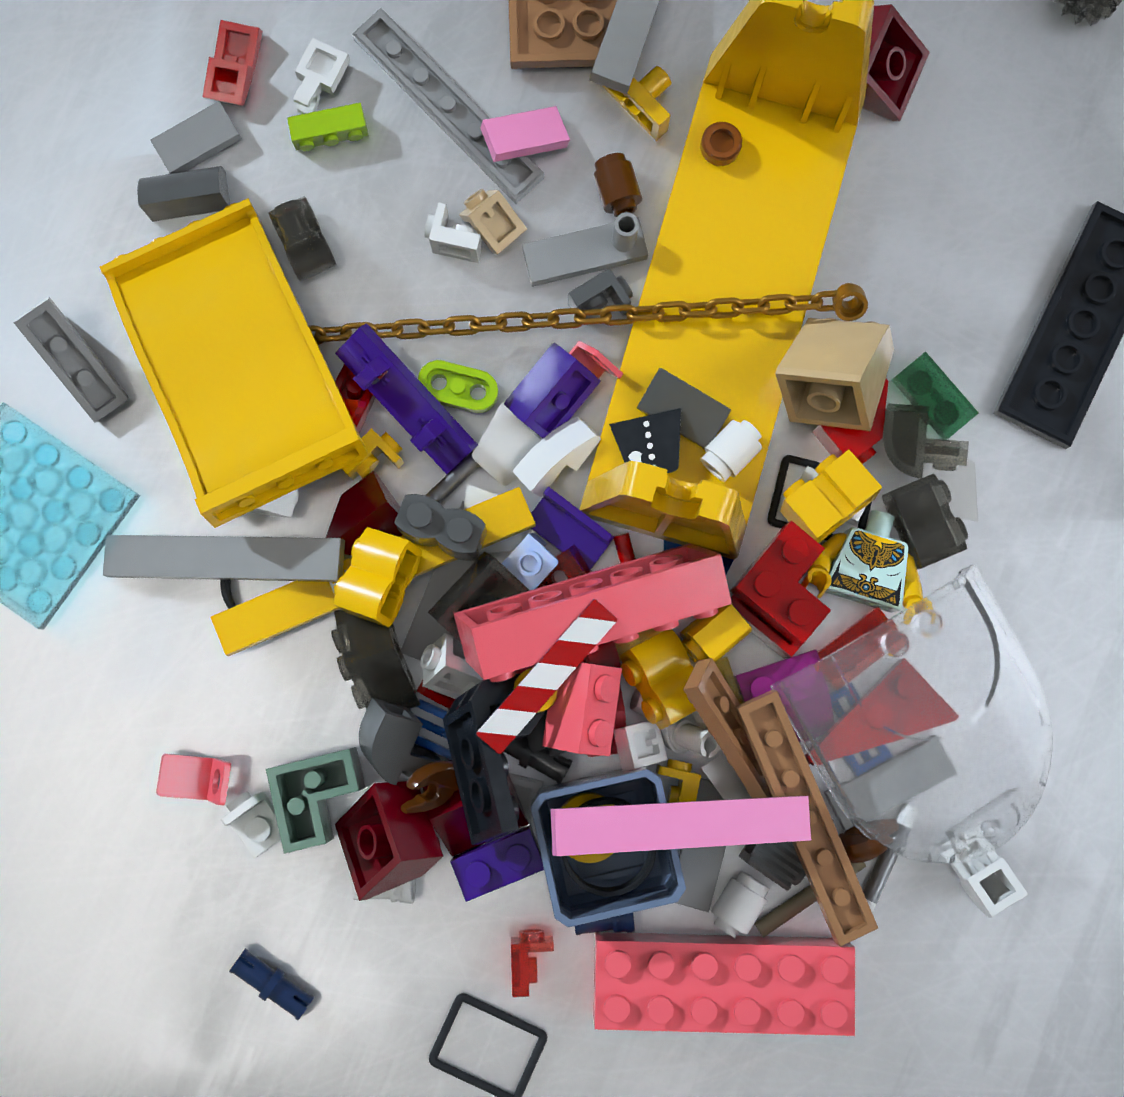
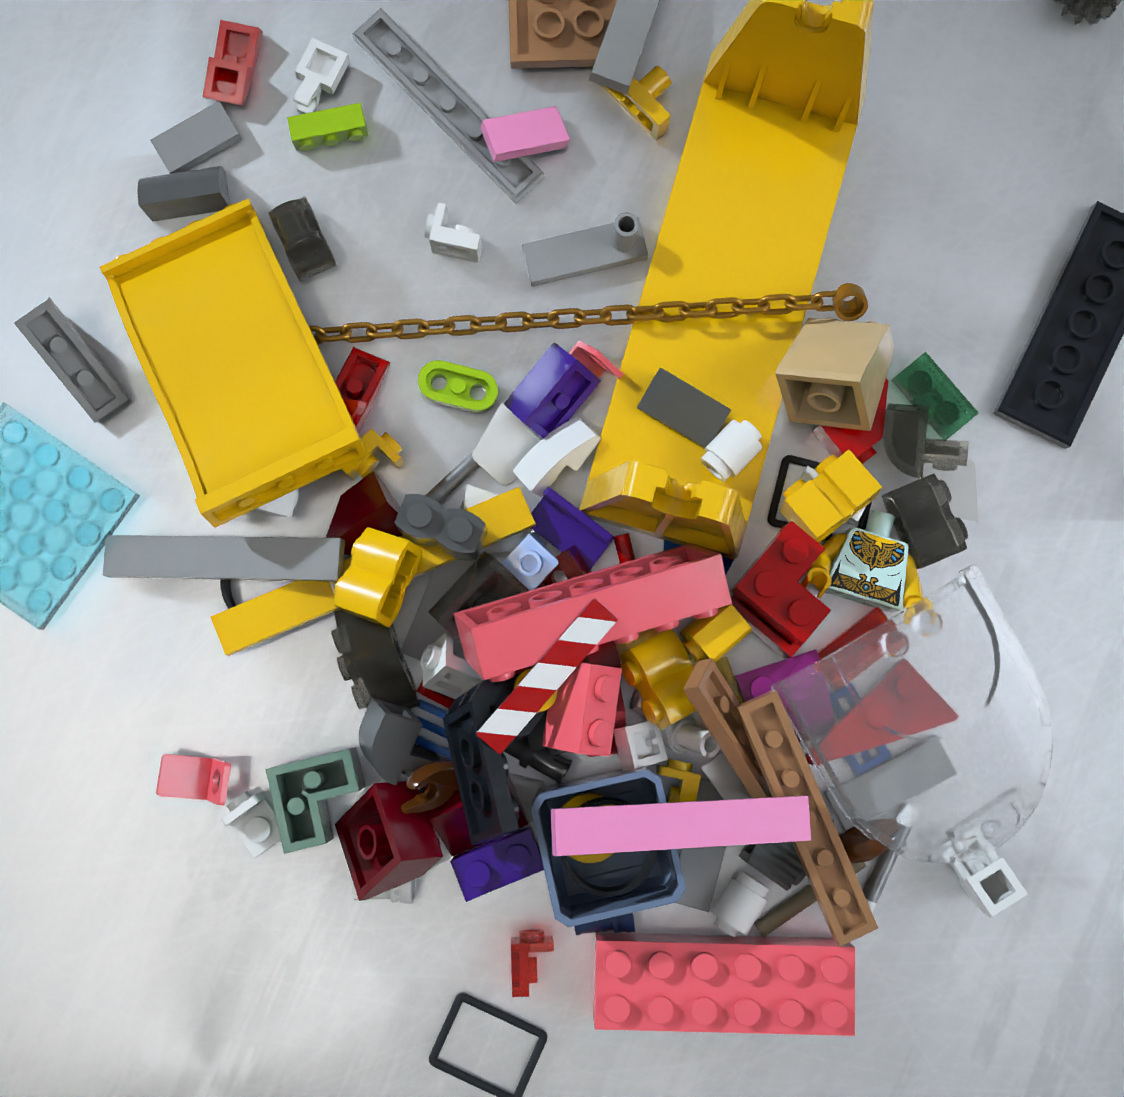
dark blue pin [229,948,314,1020] -> none
dark purple hinge [335,323,478,474] -> none
tan bracket [459,189,527,255] -> none
dark grey bracket [568,268,633,316] -> none
reddish brown brick [593,153,642,217] -> none
black sticker [609,408,681,473] -> none
dark orange tile [700,122,742,166] -> none
dark red slope [862,4,930,121] -> none

